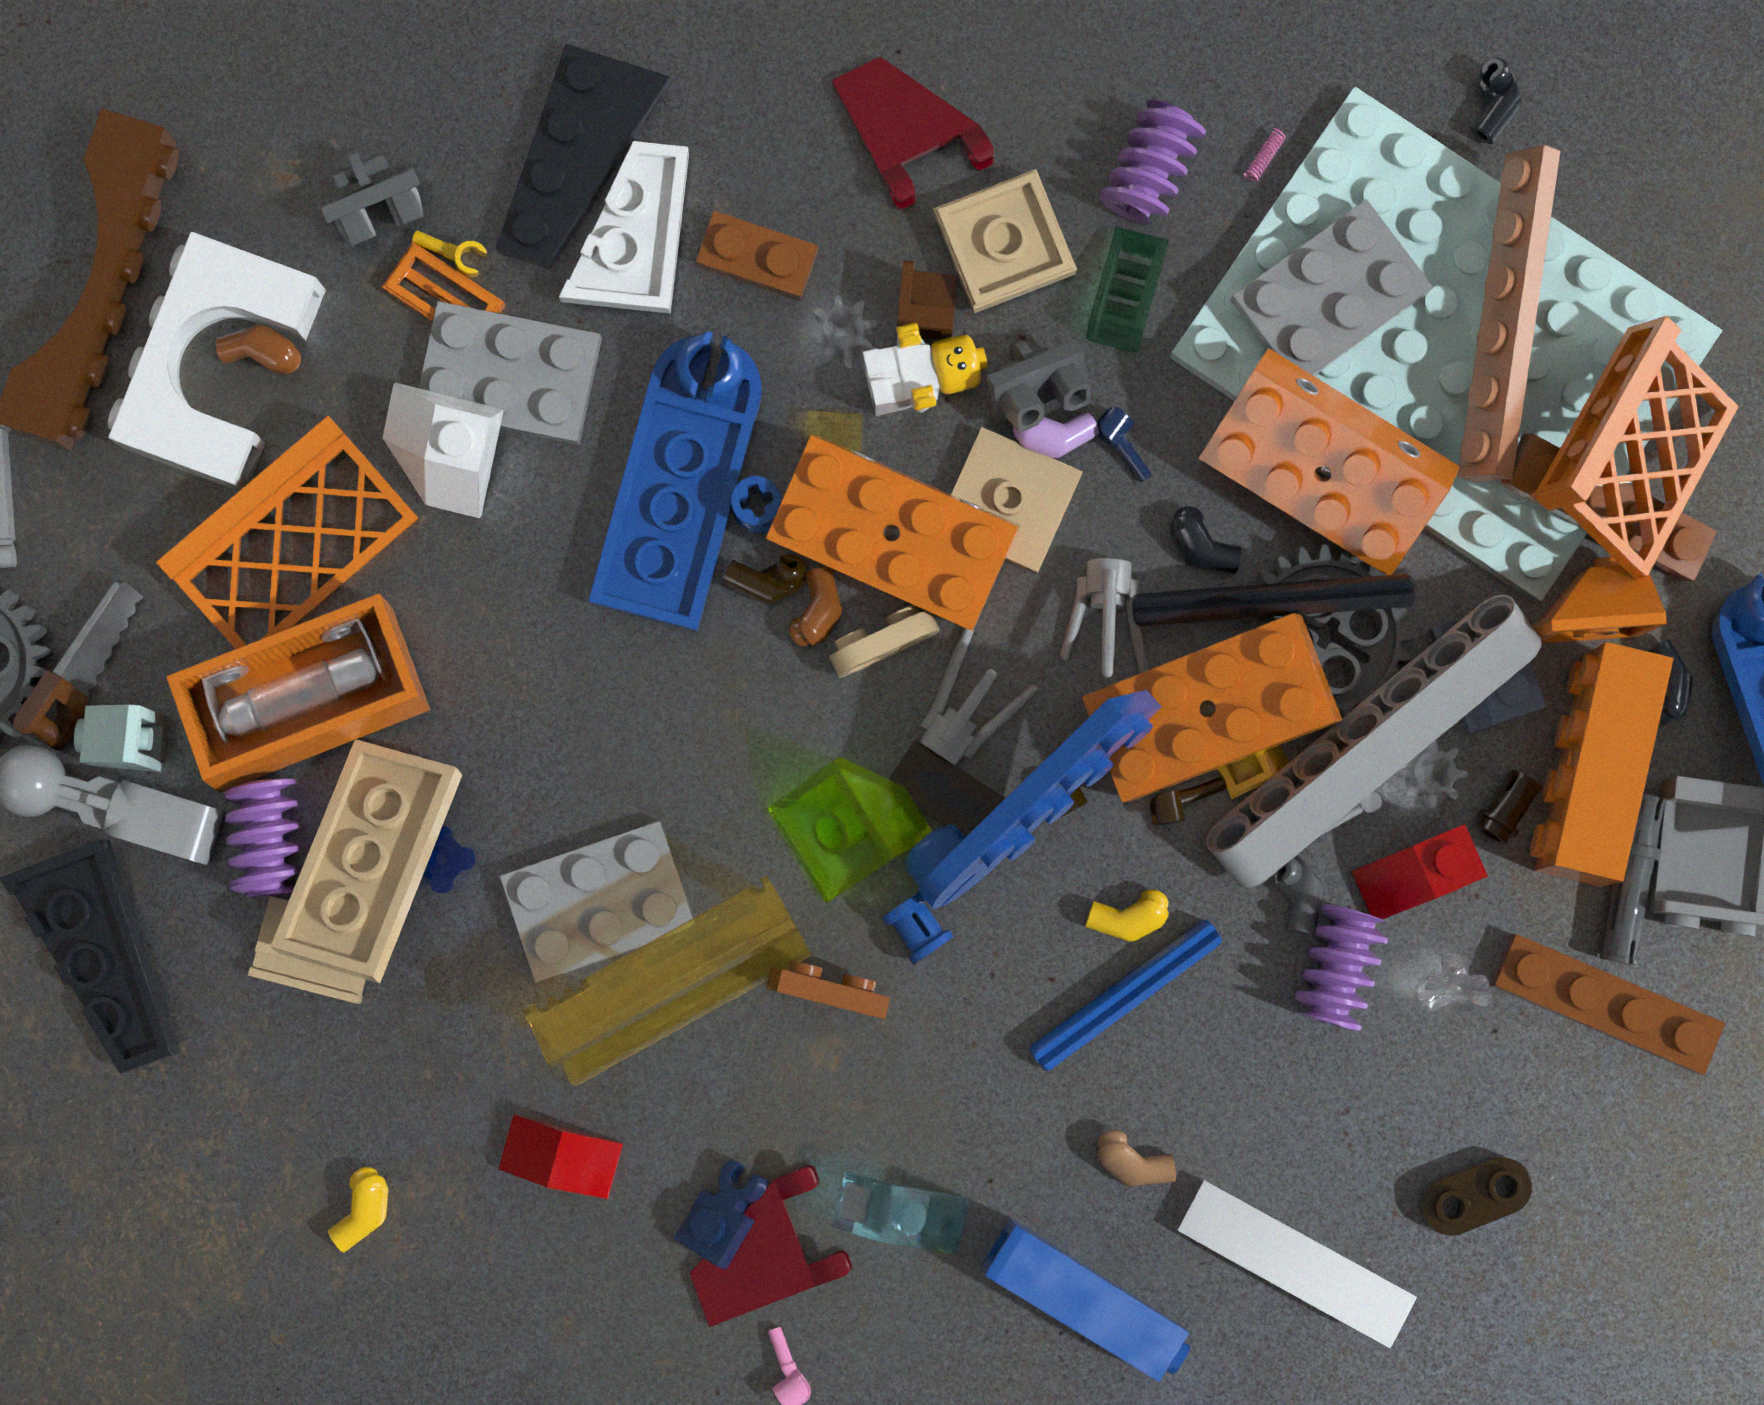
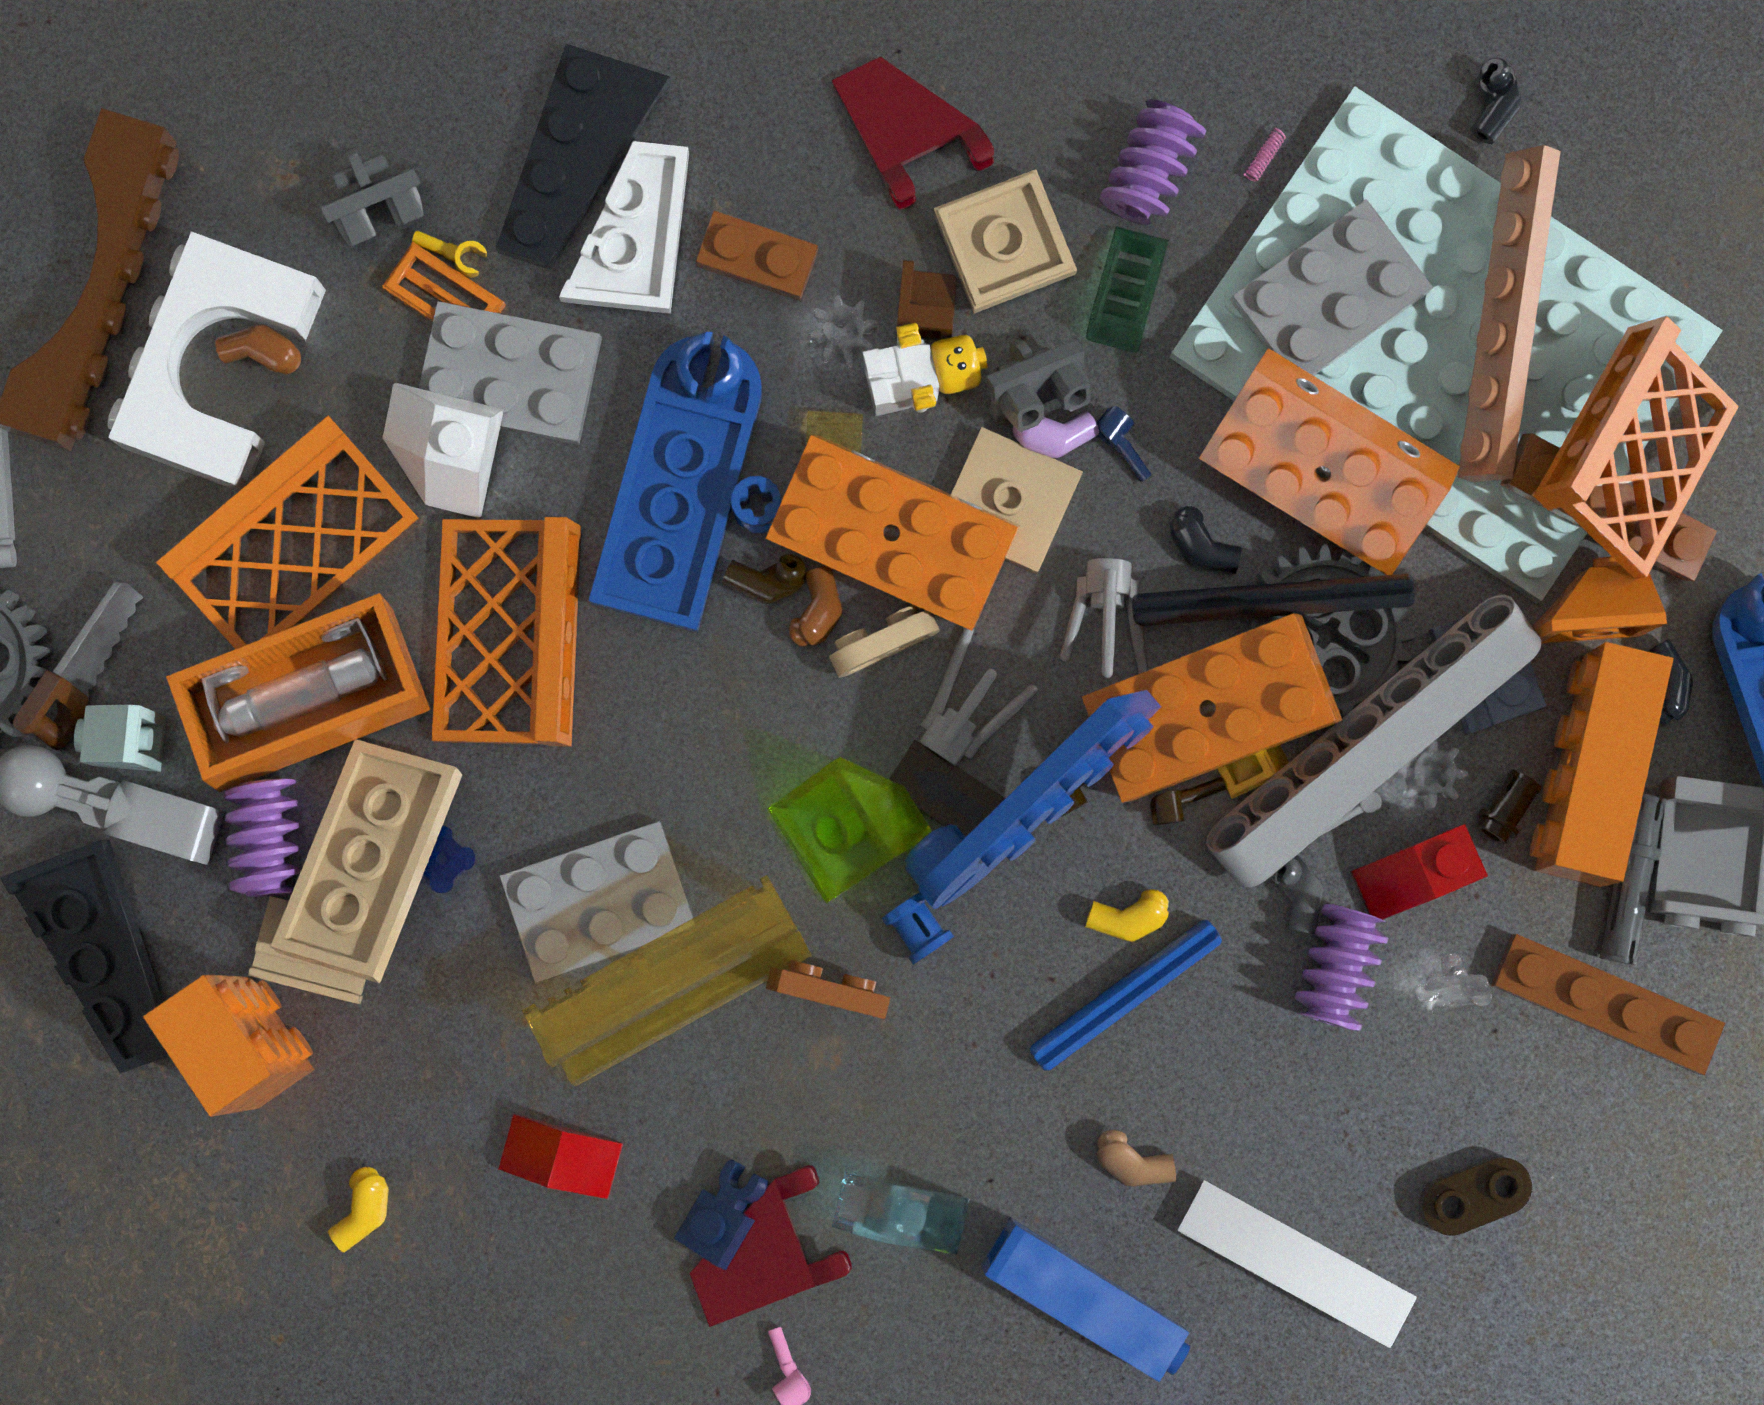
none -> orange piece [143,975,314,1117]
none -> orange fence [432,517,581,747]

